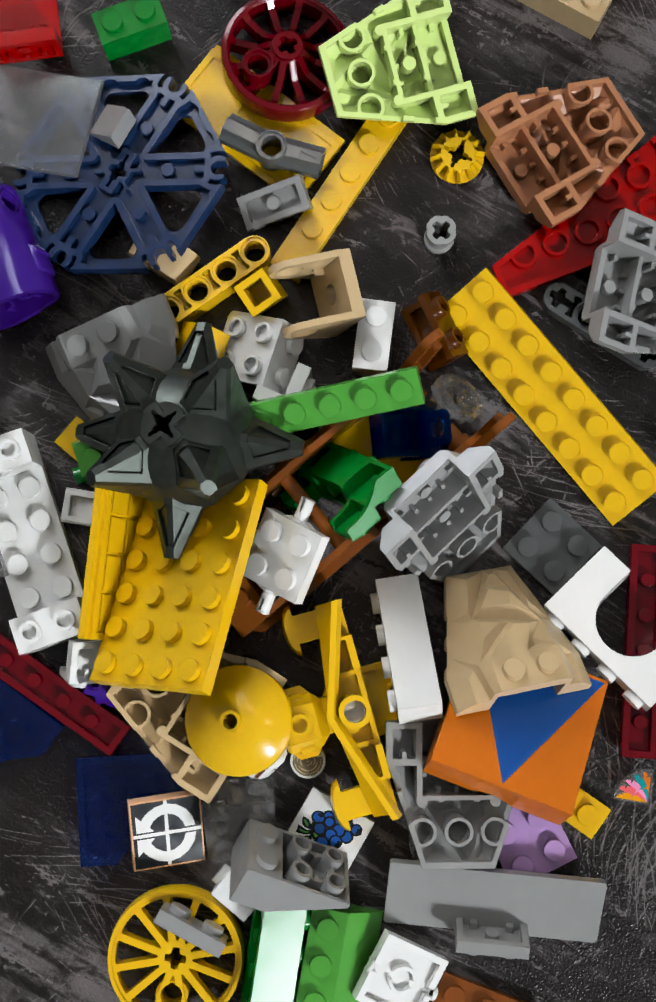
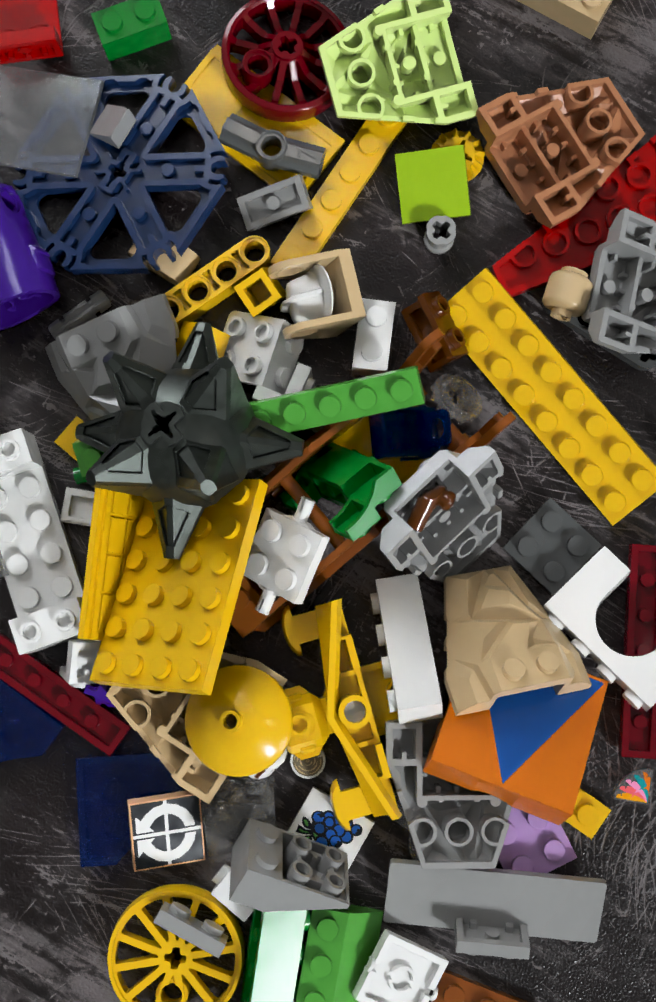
none -> light grey axle [48,290,111,340]
none -> white piece [280,264,333,324]
none -> lime tile [395,145,471,225]
none -> reddish brown arm [406,485,456,532]
none -> tan head [542,266,593,322]

